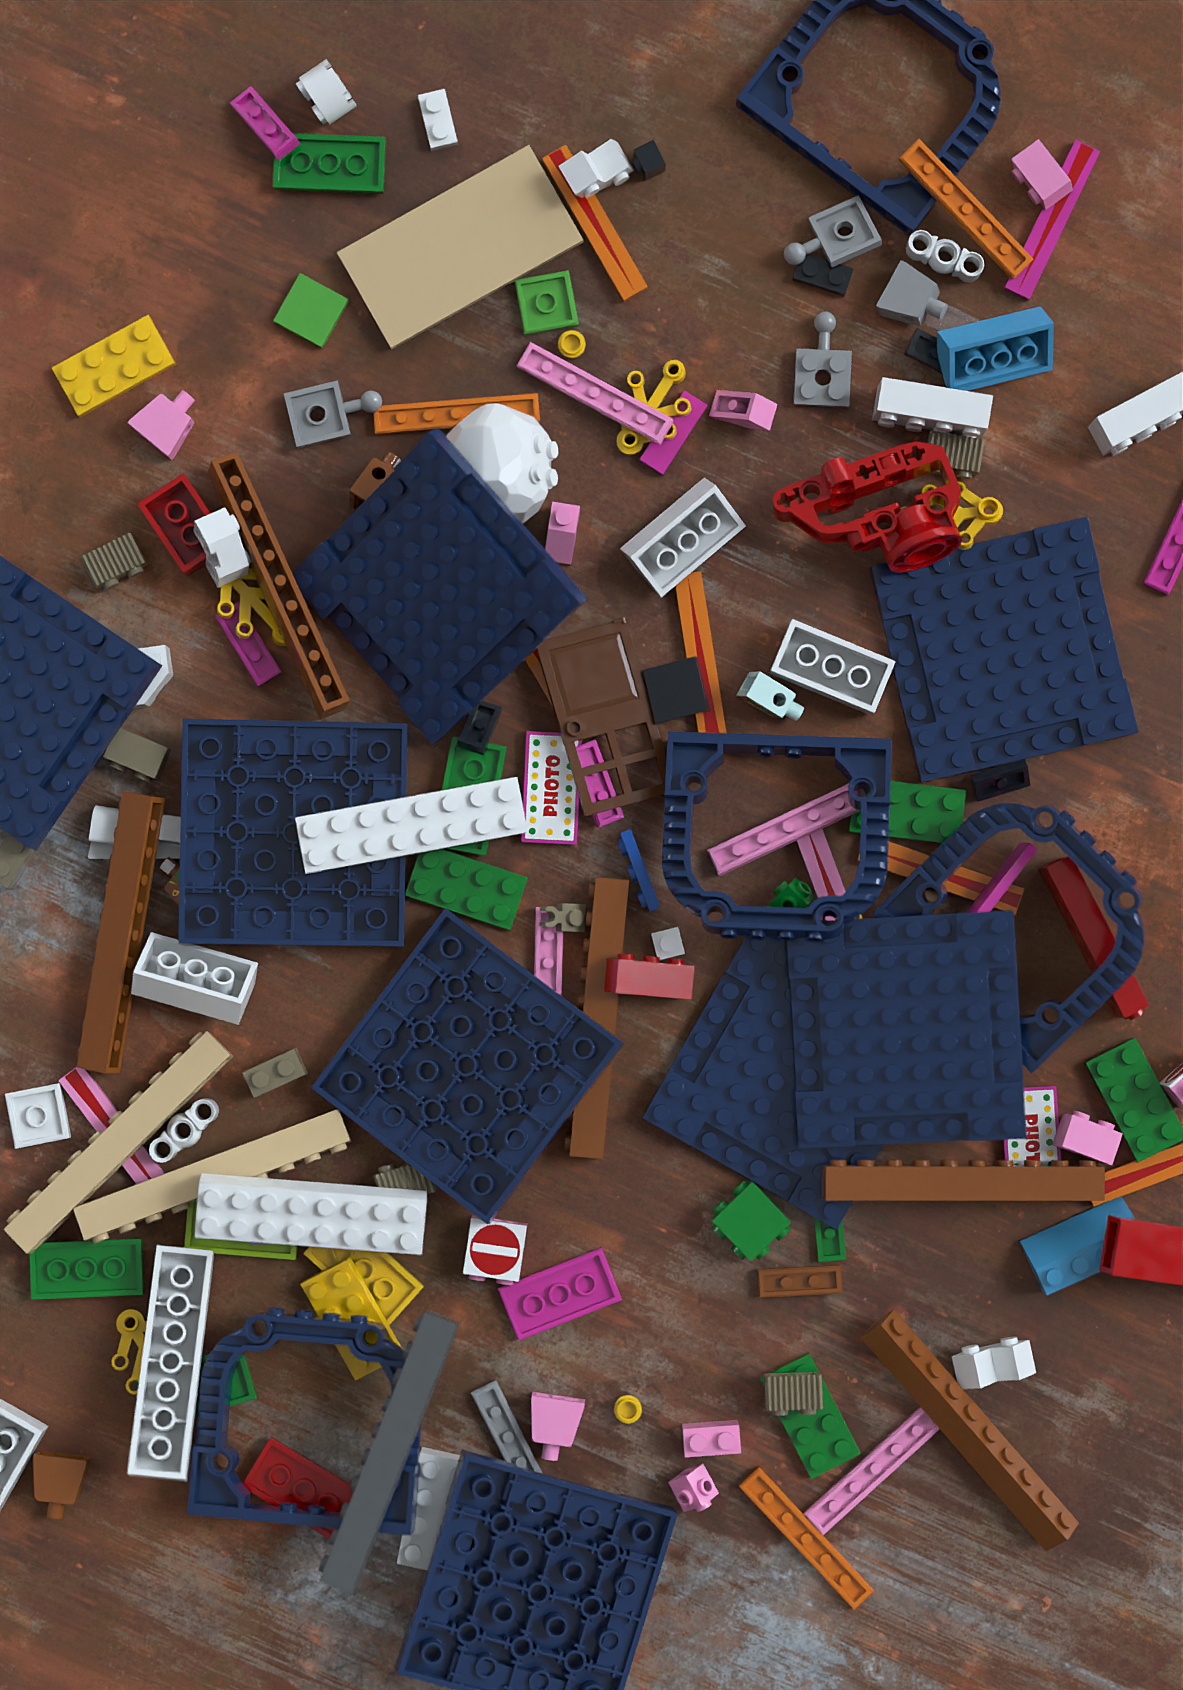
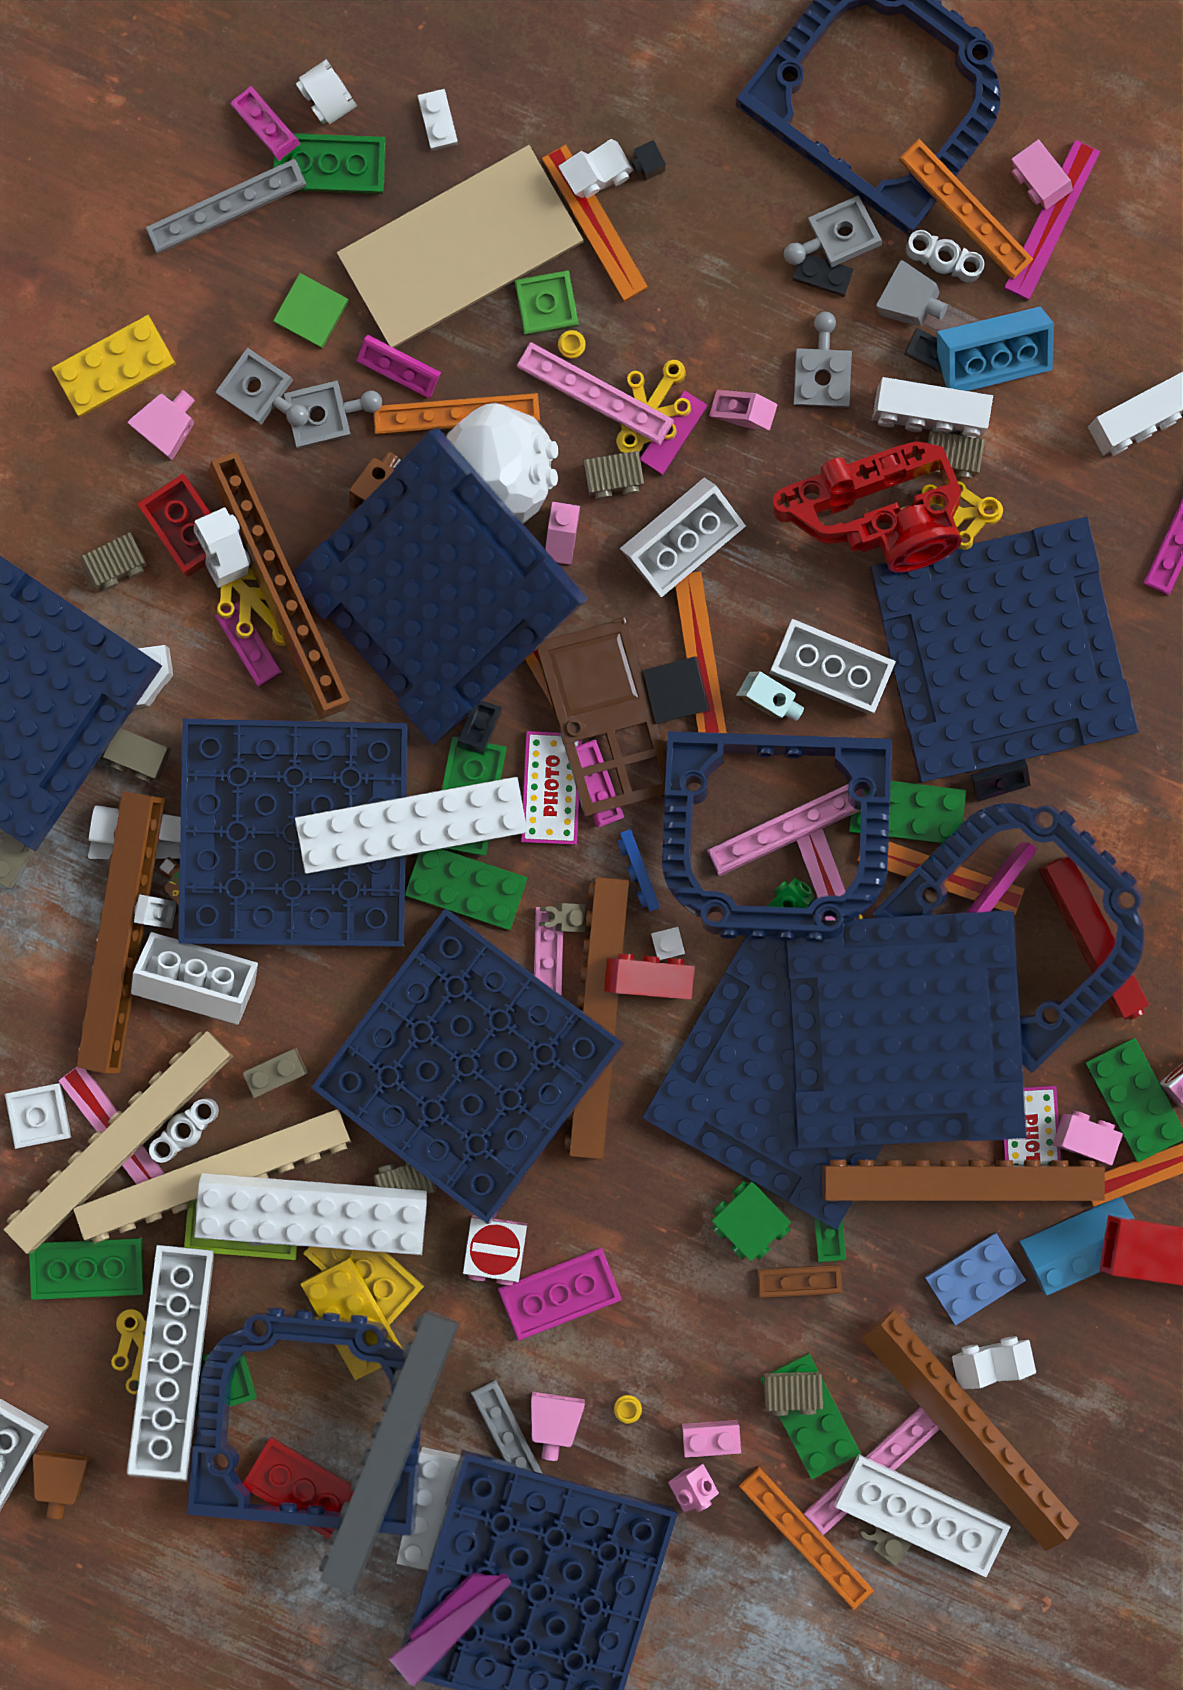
none -> white plate [134,895,177,929]
none -> light grey tile [145,159,307,254]
none -> light grey plate [216,347,309,427]
none -> dark pink tile [356,335,441,398]
none -> magenta wedge [389,1573,511,1687]
none -> dark tan brick [584,451,644,500]
none -> white plate [834,1454,1010,1577]
none -> dark tan plate [860,1524,912,1566]
none -> medium blue plate [925,1232,1026,1325]

